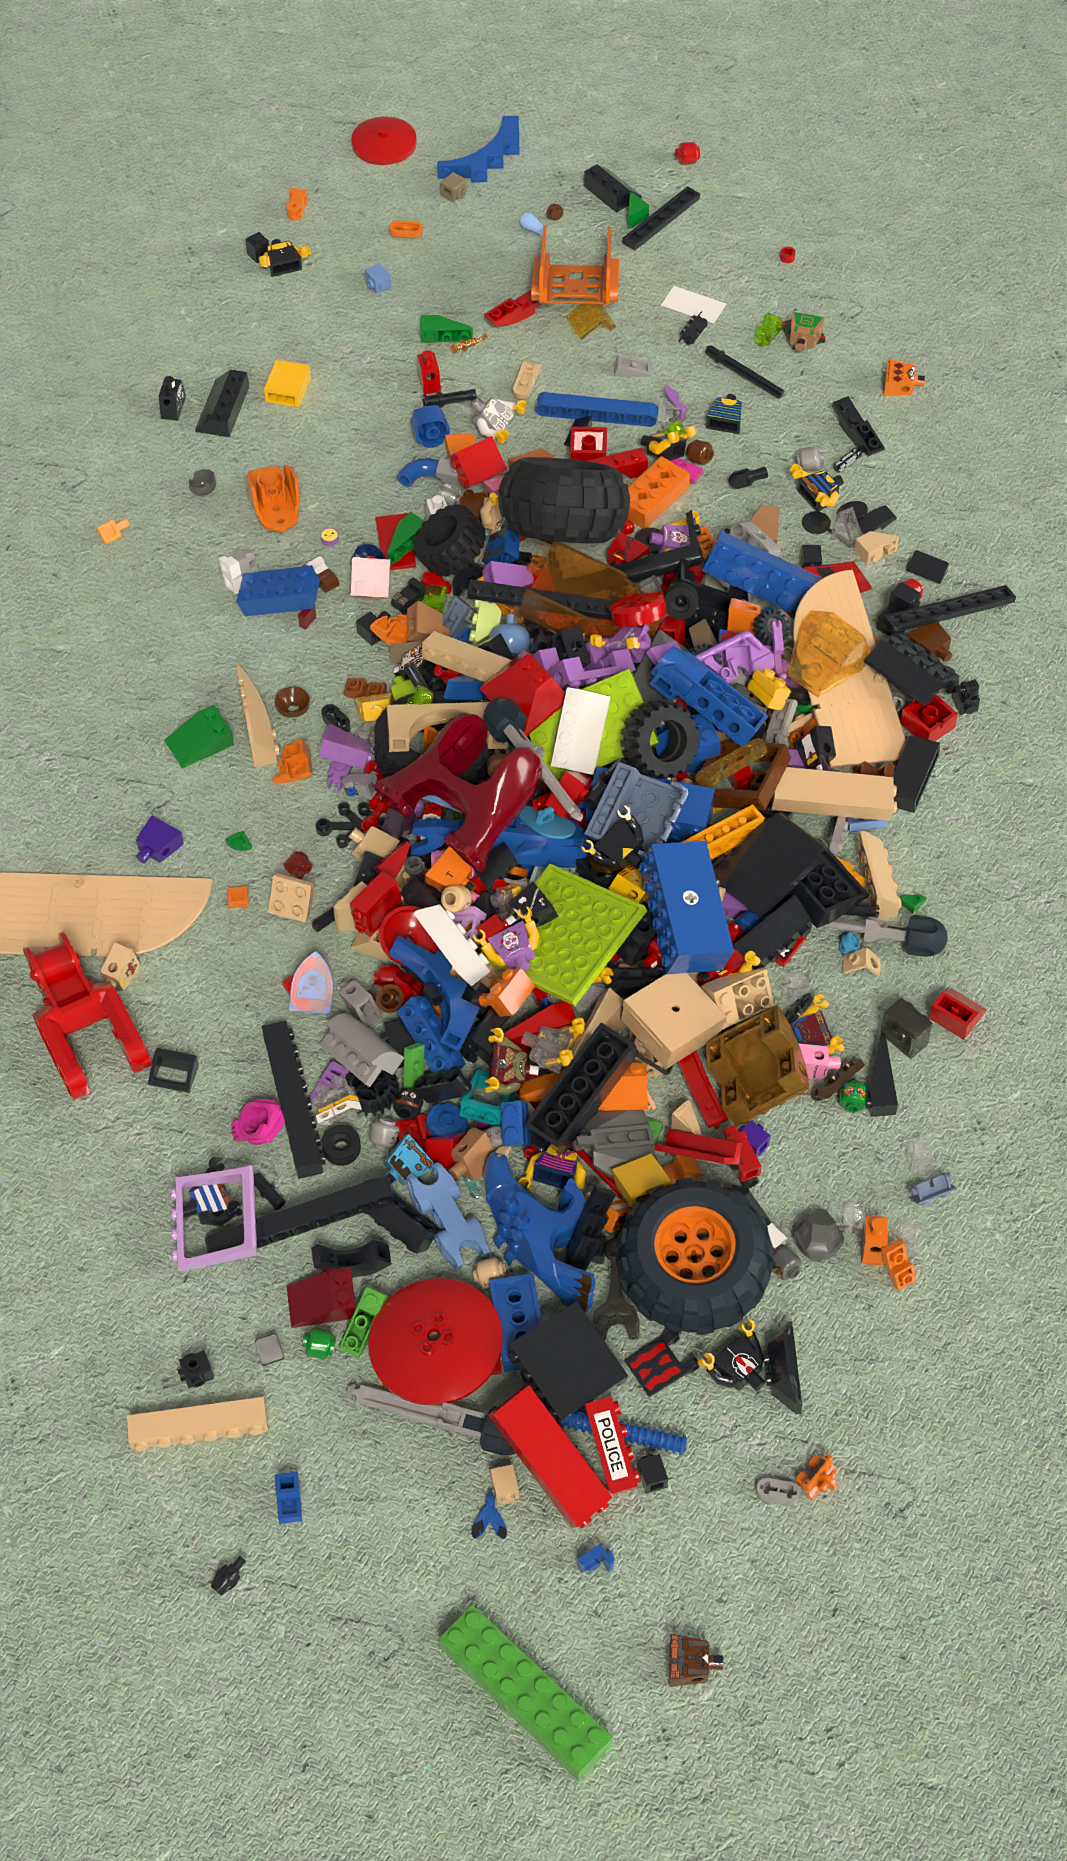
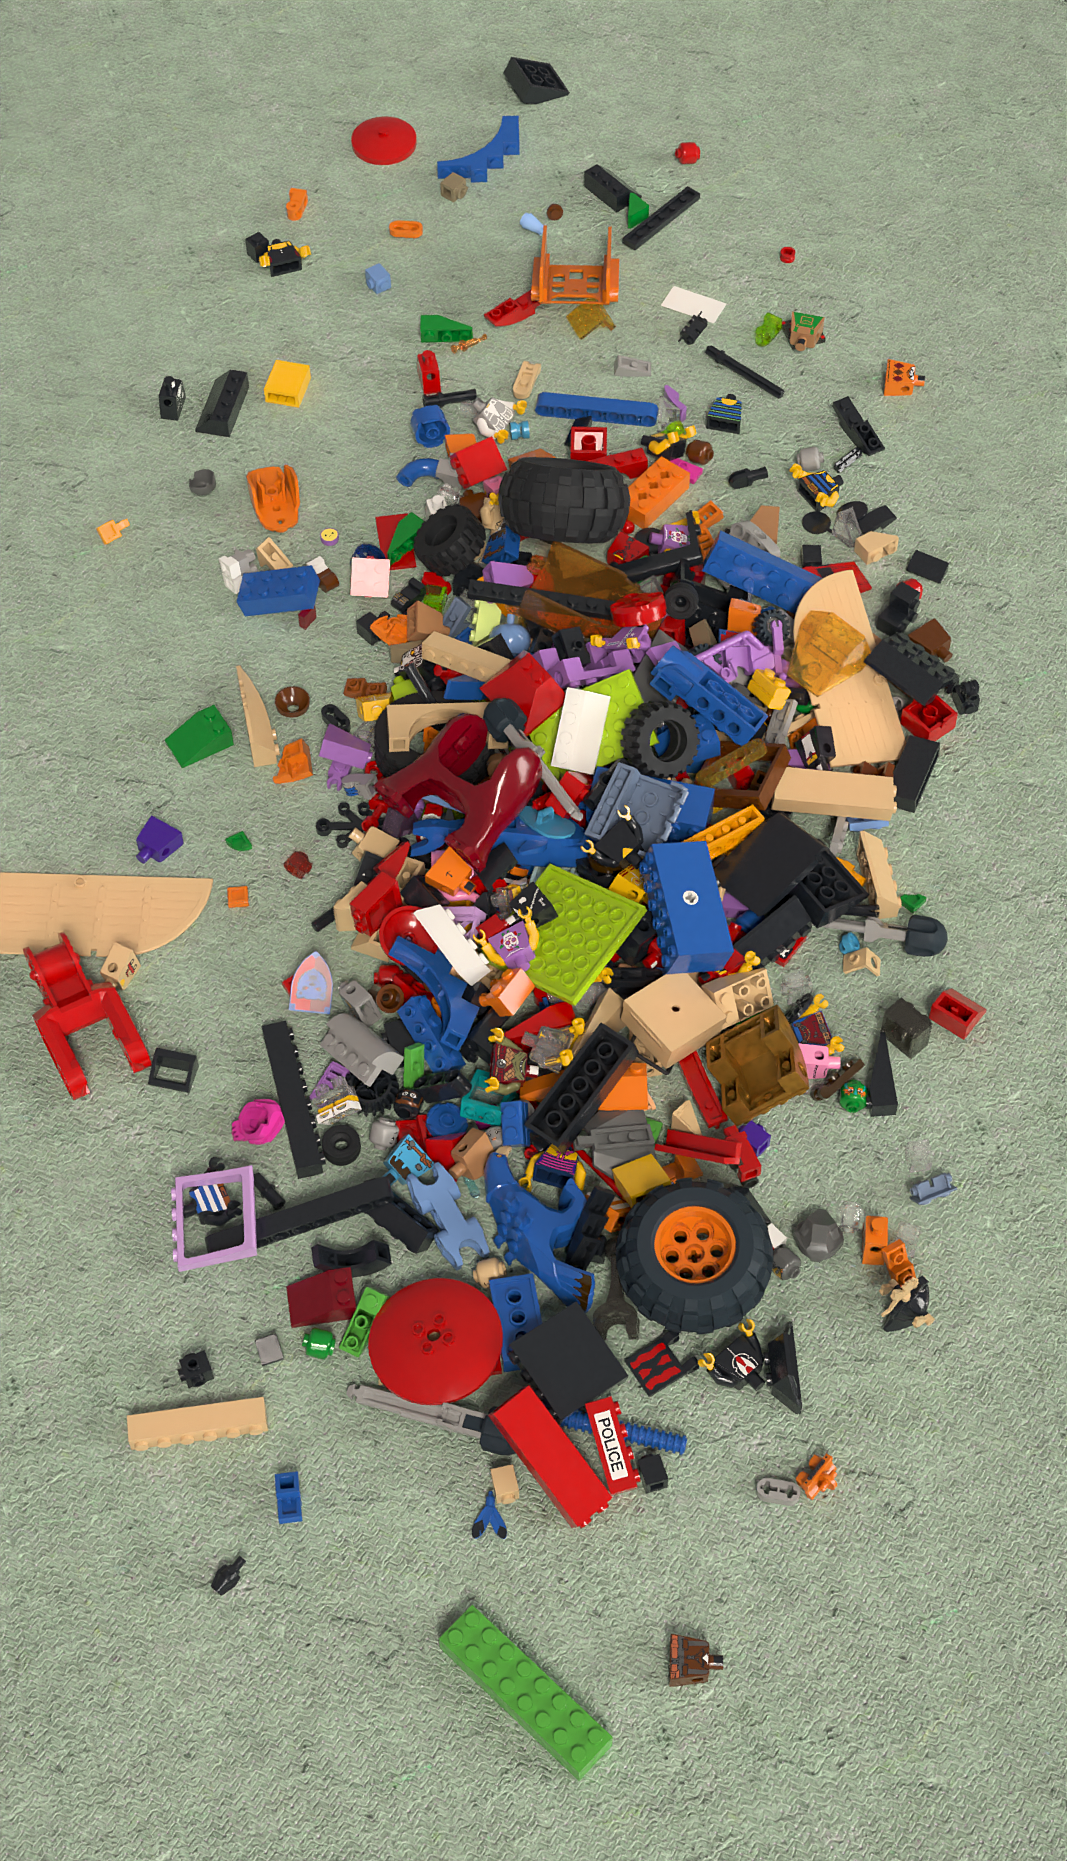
tan plate [268,873,315,923] -> none
dark grey bush [404,856,424,876] -> none
clear neon green bar [407,685,433,705] -> none
black hinge [423,984,444,1006] -> none
tan head [441,885,472,912] -> none
blue bracket [577,1544,615,1573] -> none
black plate [882,585,1017,634] -> none
none -> tan slope [256,537,293,570]
none -> black slope [503,57,570,104]
none -> dark azure wheel [509,420,530,440]
none -> orange slope [697,500,724,528]
none -> black helmet [879,1275,935,1332]

